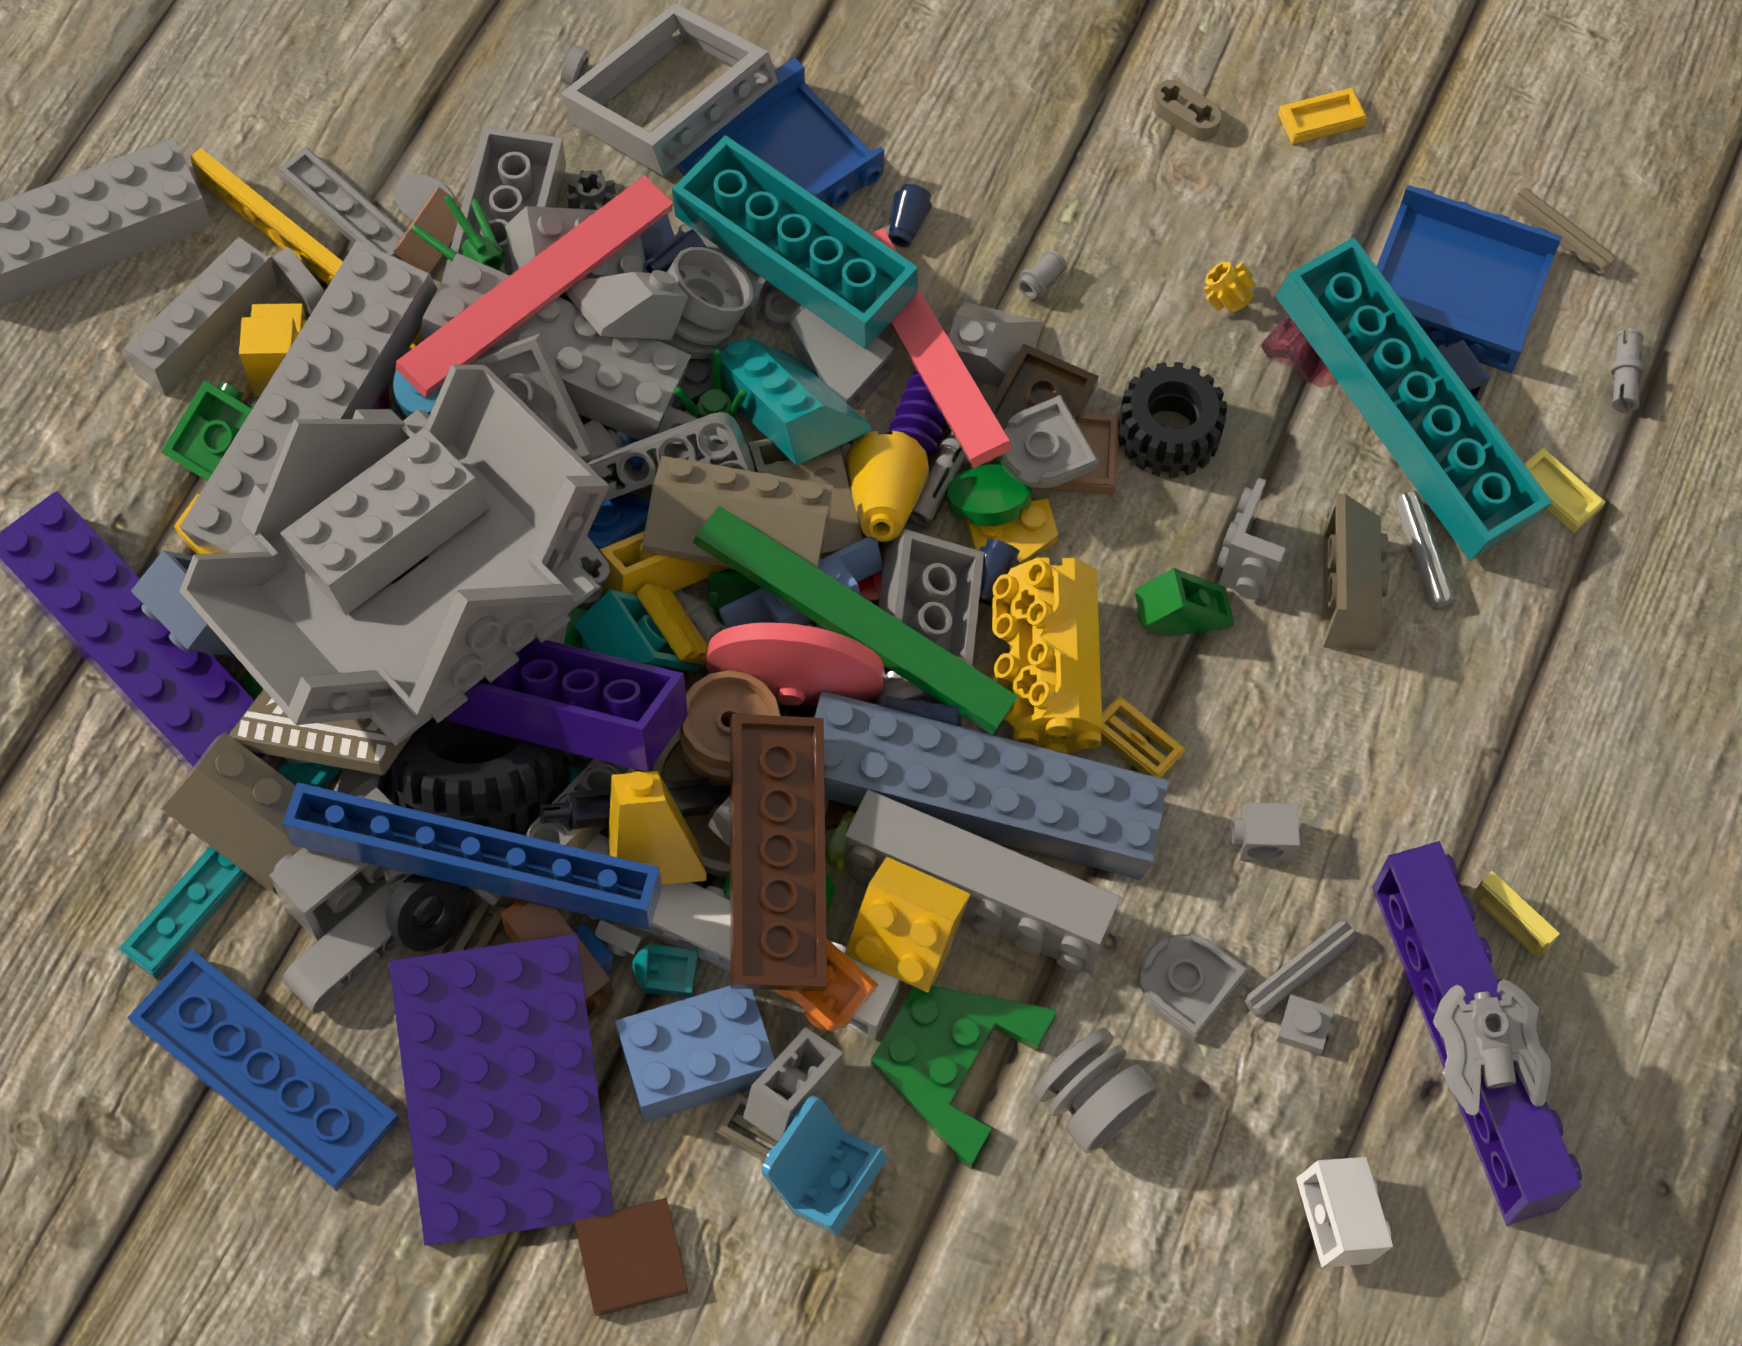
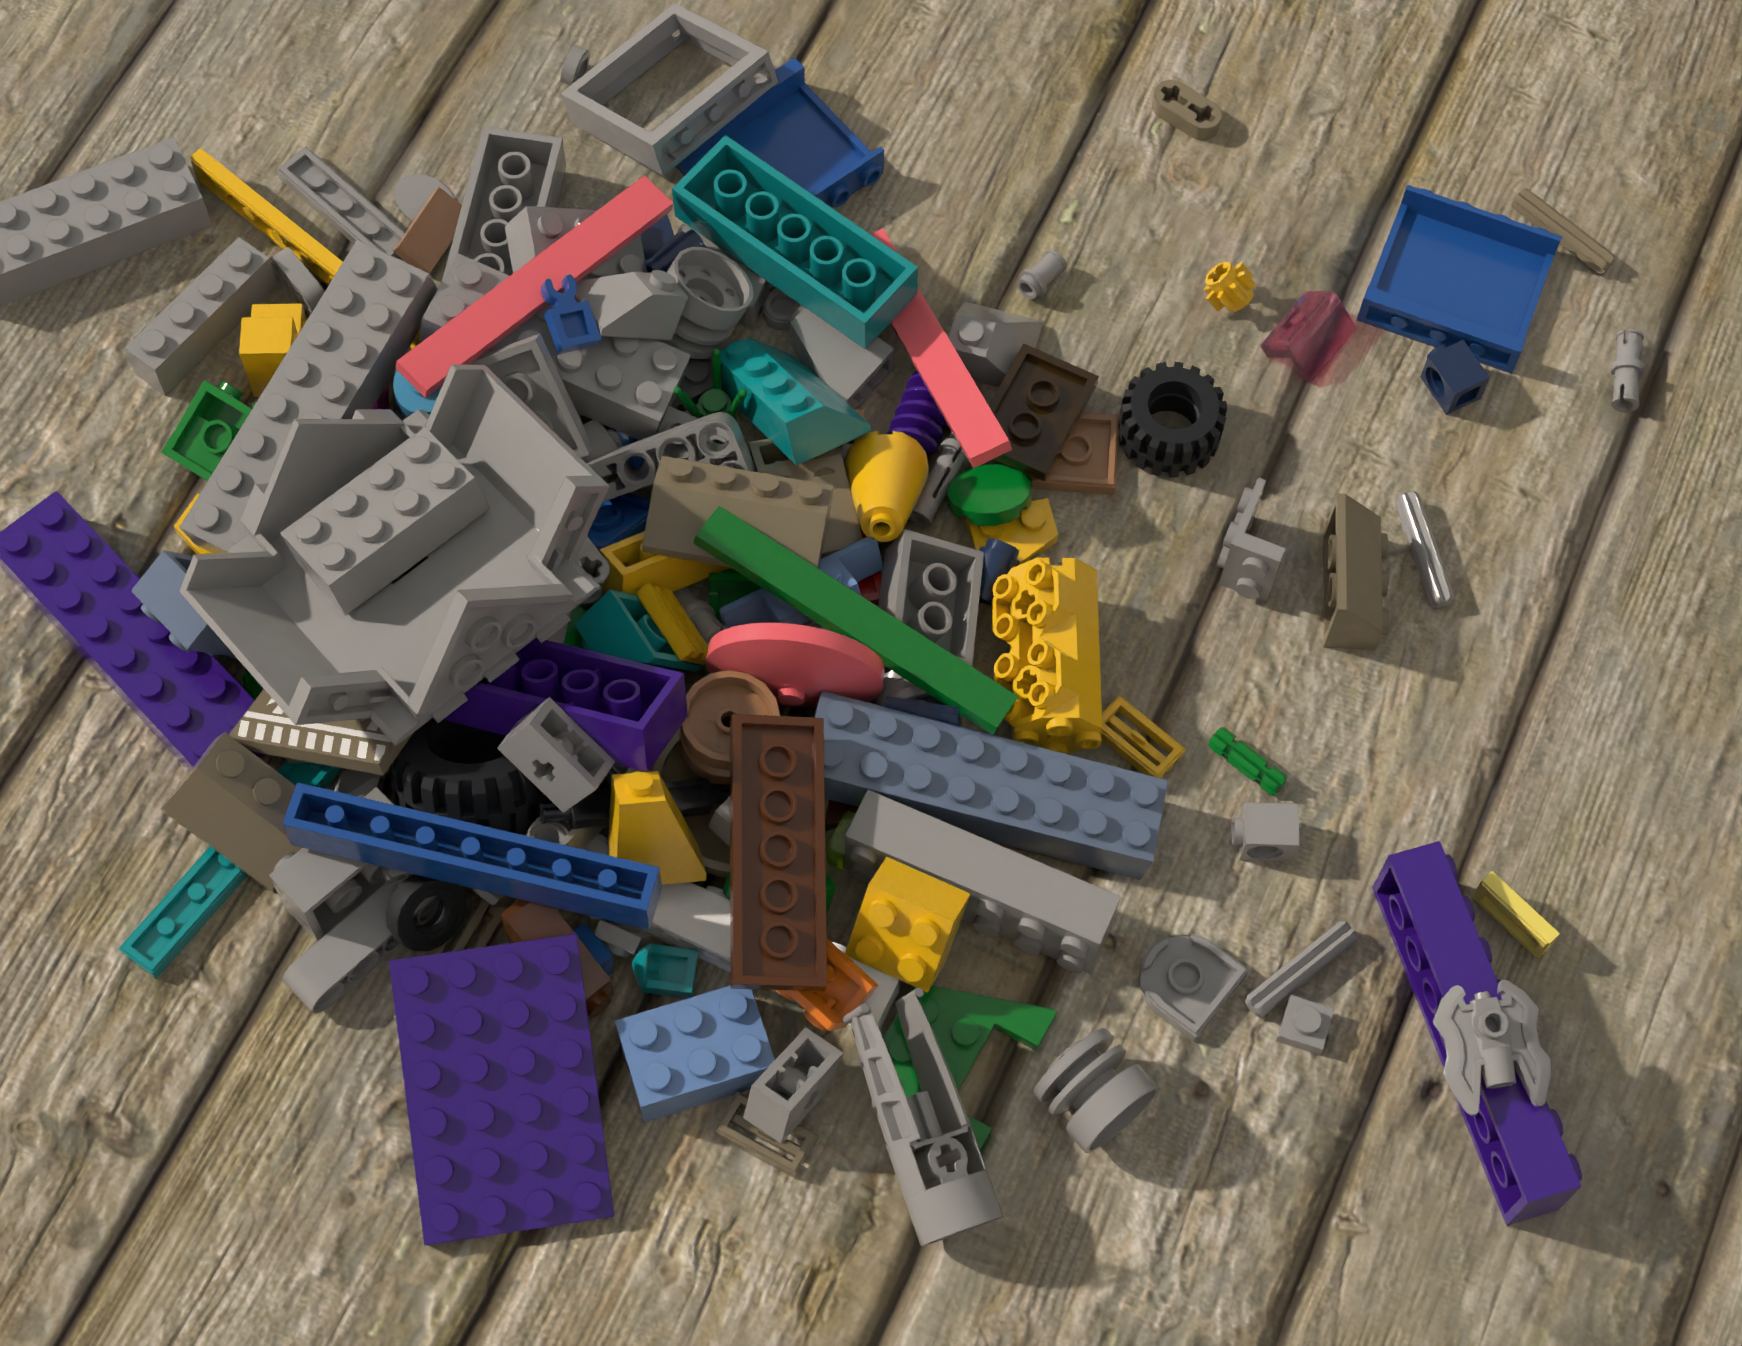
blue plate [127,949,400,1192] -> none
green plant [412,195,505,270] -> none
dark grey gear [567,170,616,210] -> none
reddish brown tile [574,1198,689,1317] -> none
dark azure bracket [762,1095,888,1236] -> none
dark blue cone [888,184,932,247] -> none
light grey tile [999,395,1099,488] -> none
green slope [1134,568,1235,637] -> none
teal brick [1275,237,1552,561] -> none
yellow tile [1278,87,1367,145] -> none
white brick [1296,1157,1393,1268] -> none
light yellow tile [1524,448,1605,533] -> none
none -> light grey brick [497,697,615,813]
none -> blue plate [541,274,602,354]
none -> light grey piece [842,988,1004,1246]
none -> green axle [1208,727,1288,796]

